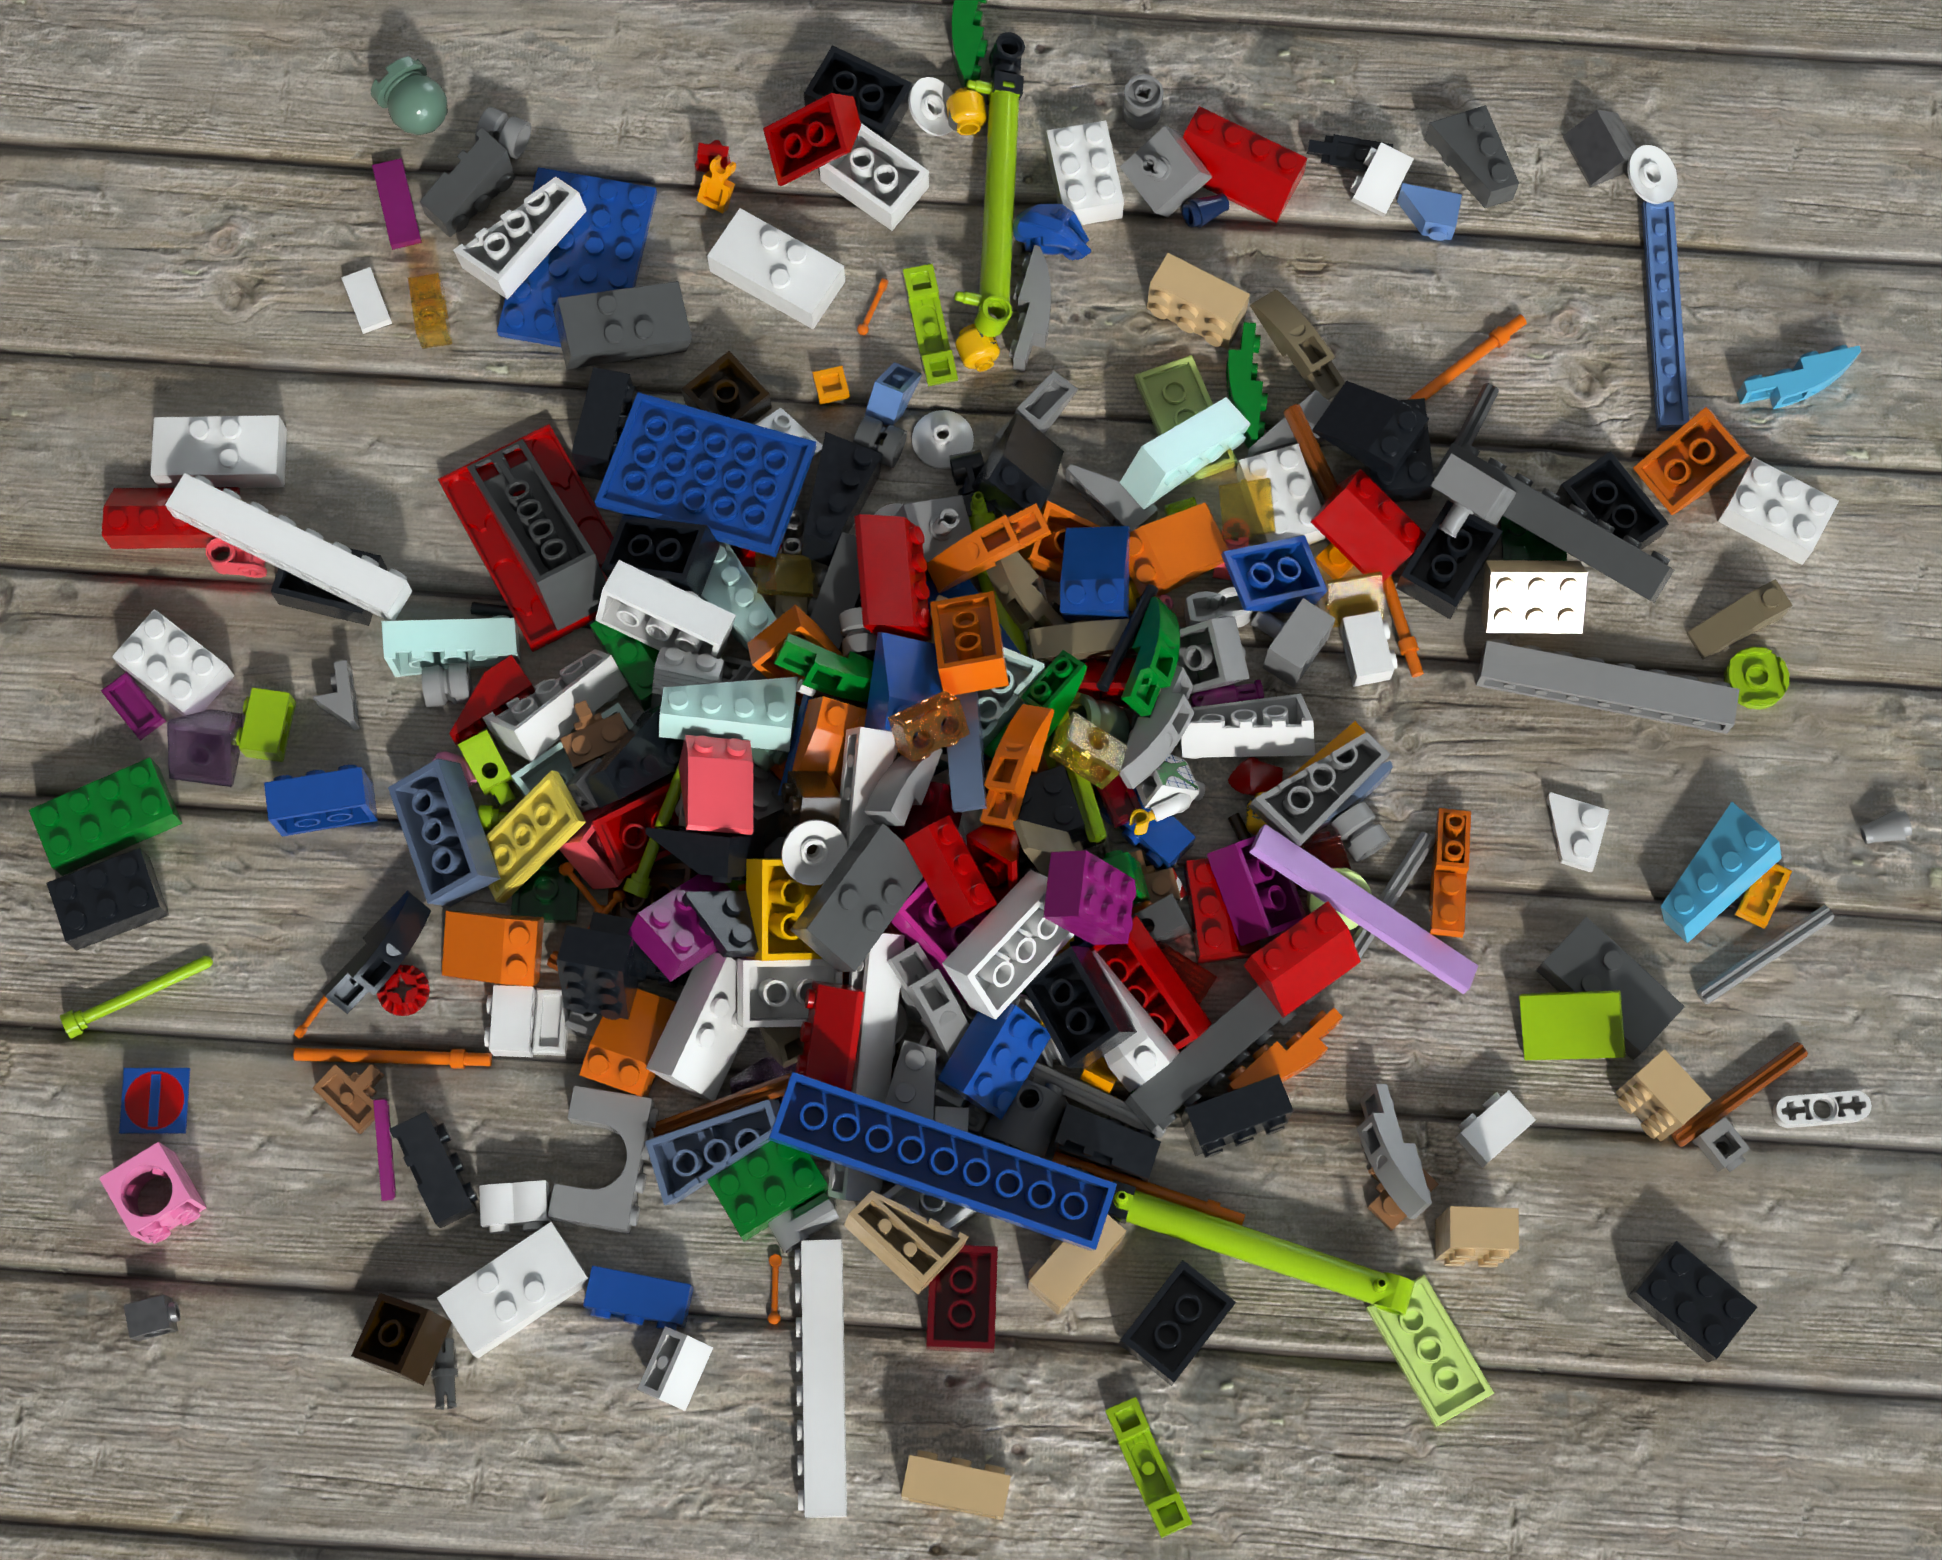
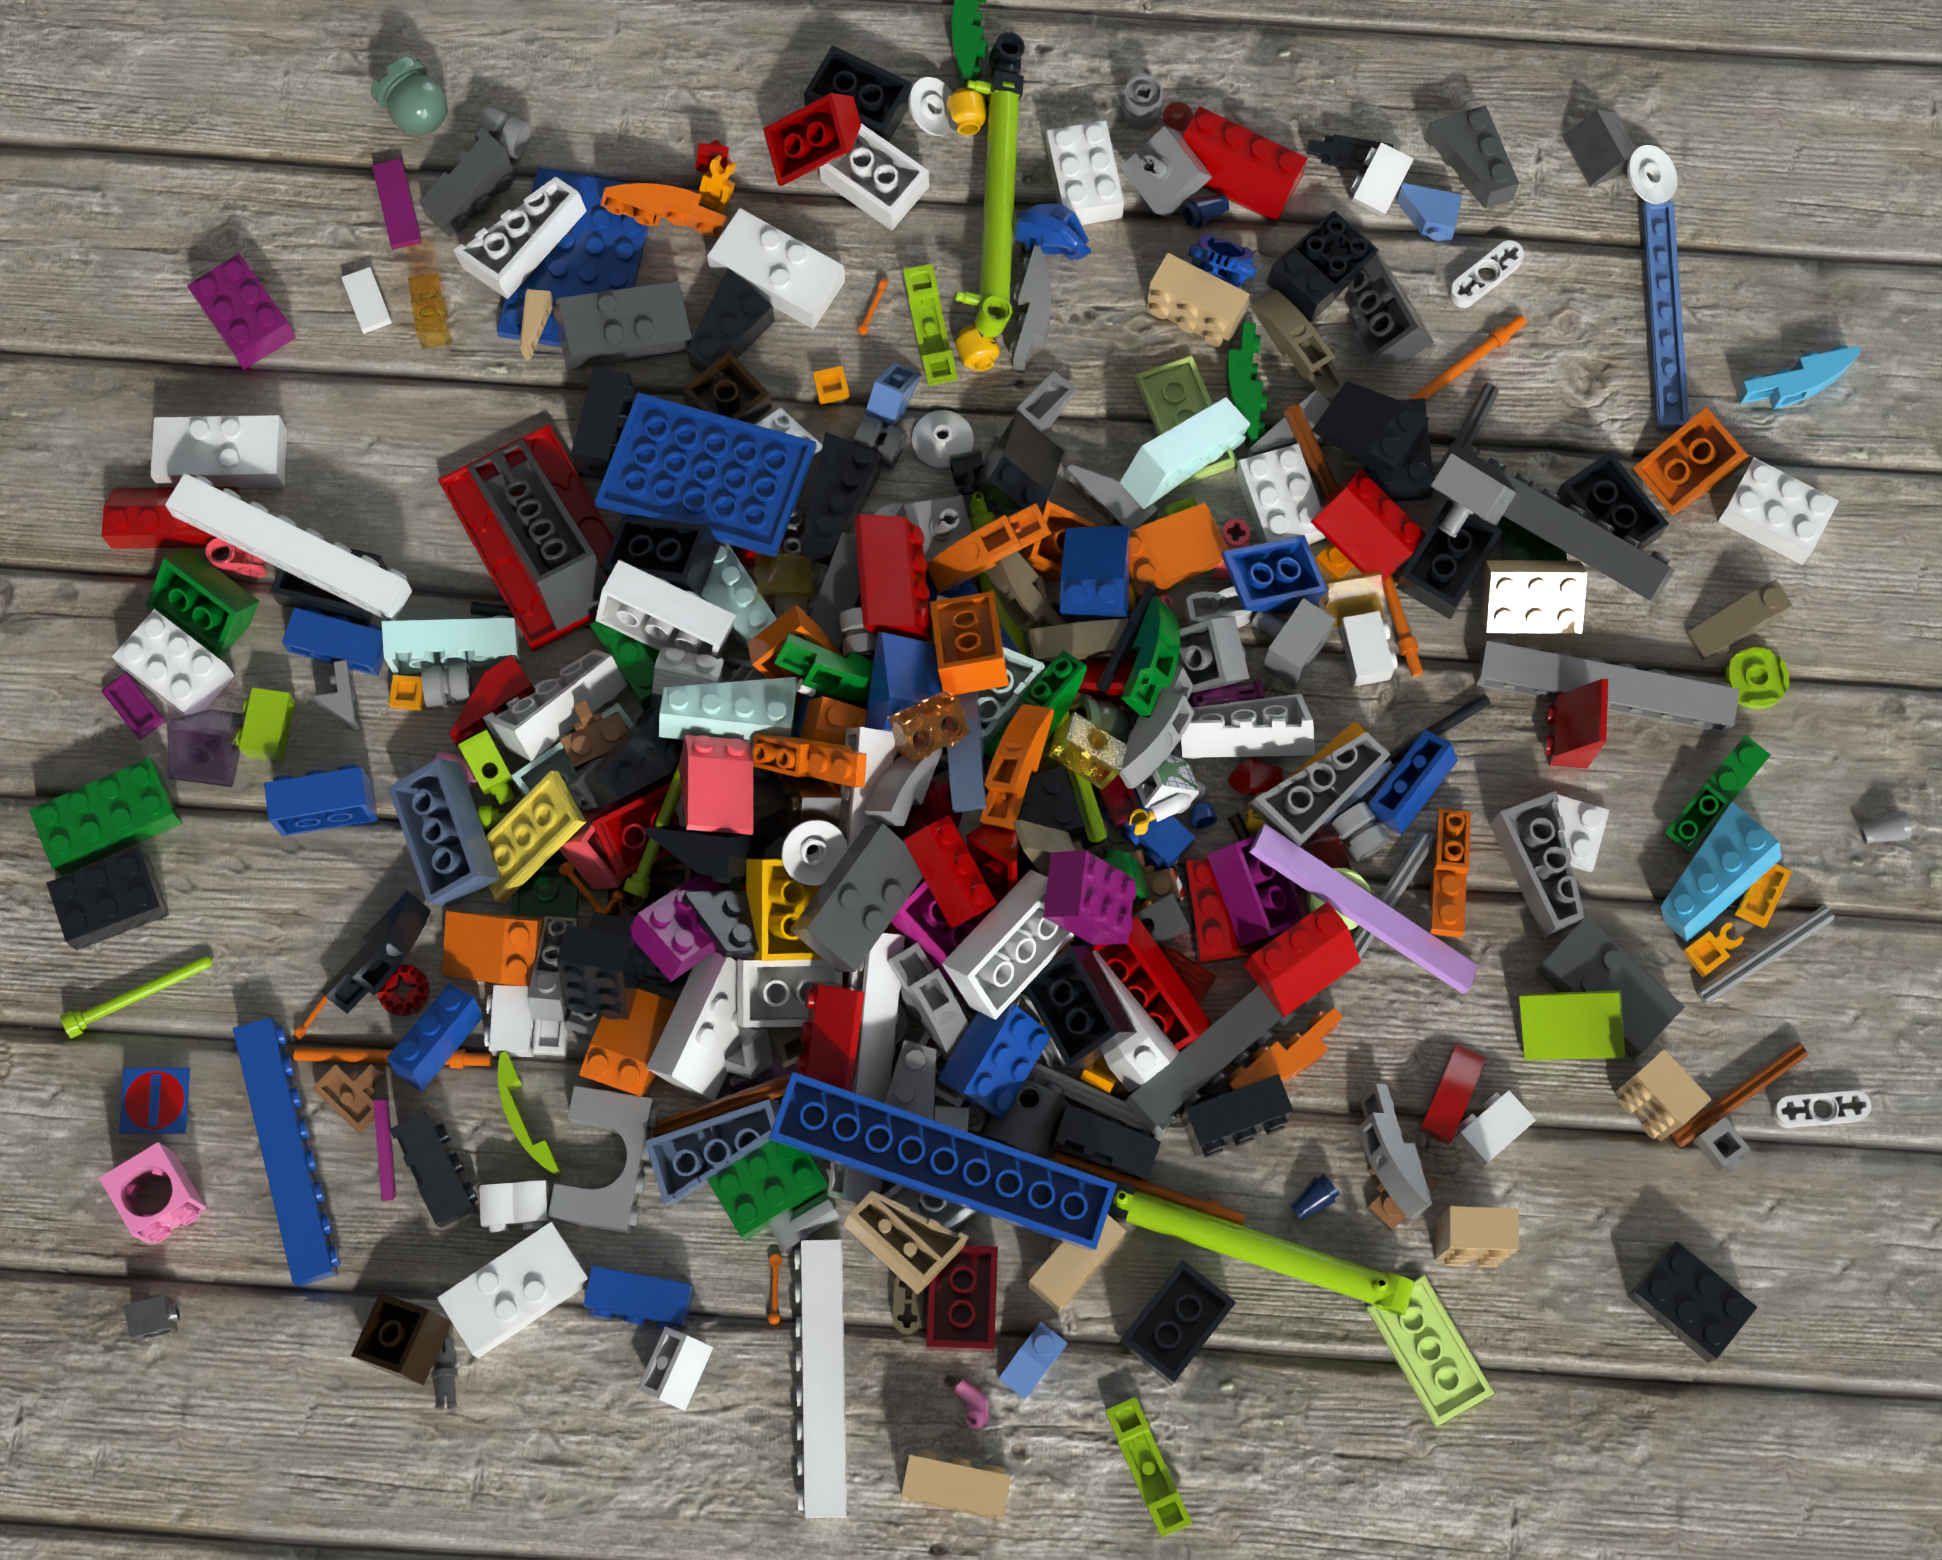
clear yellow piece [1219,478,1276,540] -> none
none -> green slope [146,547,260,659]
none -> magenta brick [187,253,296,370]
none -> blue brick [232,1017,341,1287]
none -> blue brick [282,607,384,676]
none -> blue brick [387,983,483,1091]
none -> light orange plate [388,675,424,711]
none -> lime slope [498,1051,563,1177]
none -> tan slope [520,289,554,360]
none -> light grey slope [527,916,578,1022]
none -> orange slope [600,183,727,239]
none -> black wedge [687,268,775,373]
none -> light grey panel [725,1026,773,1079]
none -> orange slope [753,734,867,788]
none -> dark tan beam [892,1276,924,1335]
none -> bright pink arm [953,1379,989,1429]
none -> medium blue slope [998,1322,1068,1400]
none -> clear red plate [1163,102,1193,132]
none -> blue helmet [1187,235,1257,288]
none -> blue hinge [1190,802,1218,829]
none -> black slope [1266,210,1379,323]
none -> dark blue cone [1290,1173,1340,1221]
none -> dark grey wedge [1348,253,1434,366]
none -> blue brick [1369,729,1458,835]
none -> black bar [1382,694,1491,764]
none -> red slope [1418,1044,1486,1145]
none -> white beam [1449,240,1524,308]
none -> light grey wedge [1489,791,1584,939]
none -> red slope [1544,679,1609,769]
none -> green slope [1664,735,1771,853]
none -> light orange plate [1682,922,1744,978]

